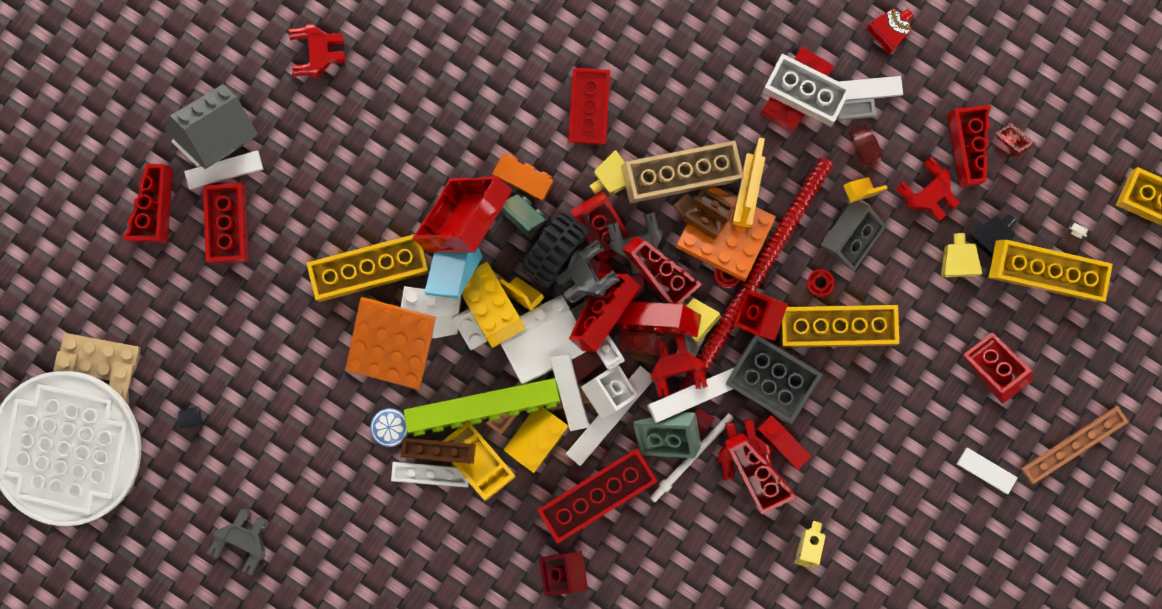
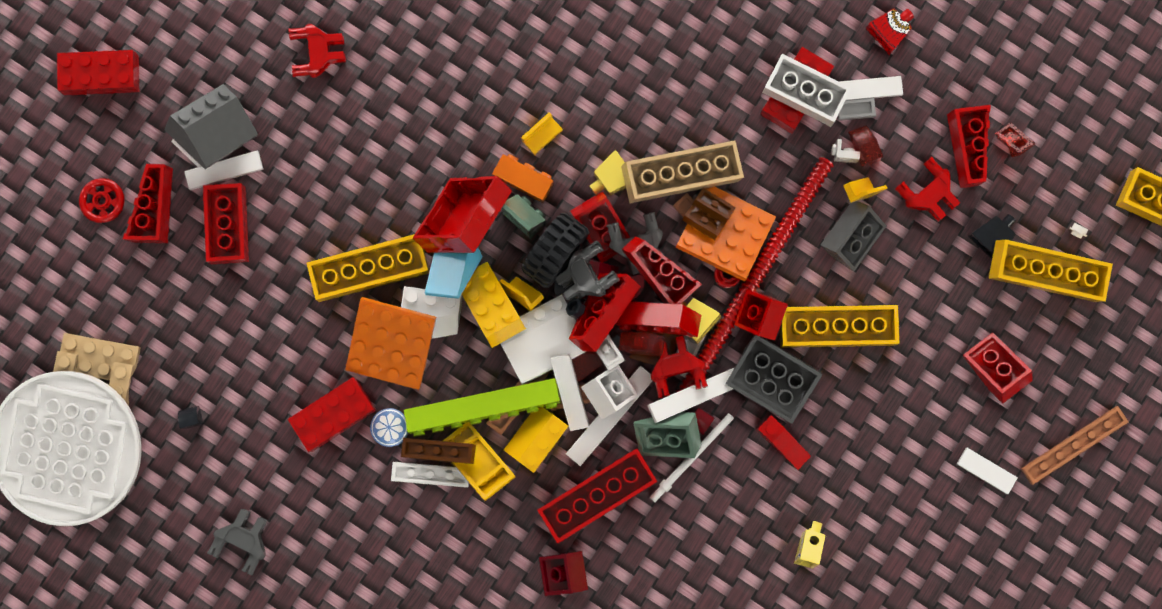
white plate [452,309,487,350] -> none
red tile [568,68,610,145] -> none
red connector [717,418,773,480] -> none
red wedge [725,433,797,515] -> none
yellow fence [732,138,765,228] -> none
red wheel [807,269,834,297] -> none
light yellow torso [941,233,982,277] -> none
none -> red brick [57,50,139,95]
none -> red plate [79,178,125,223]
none -> red brick [288,377,376,452]
none -> yellow panel [521,112,563,155]
none -> black tile [566,298,586,318]
none -> white bracket [831,139,860,163]

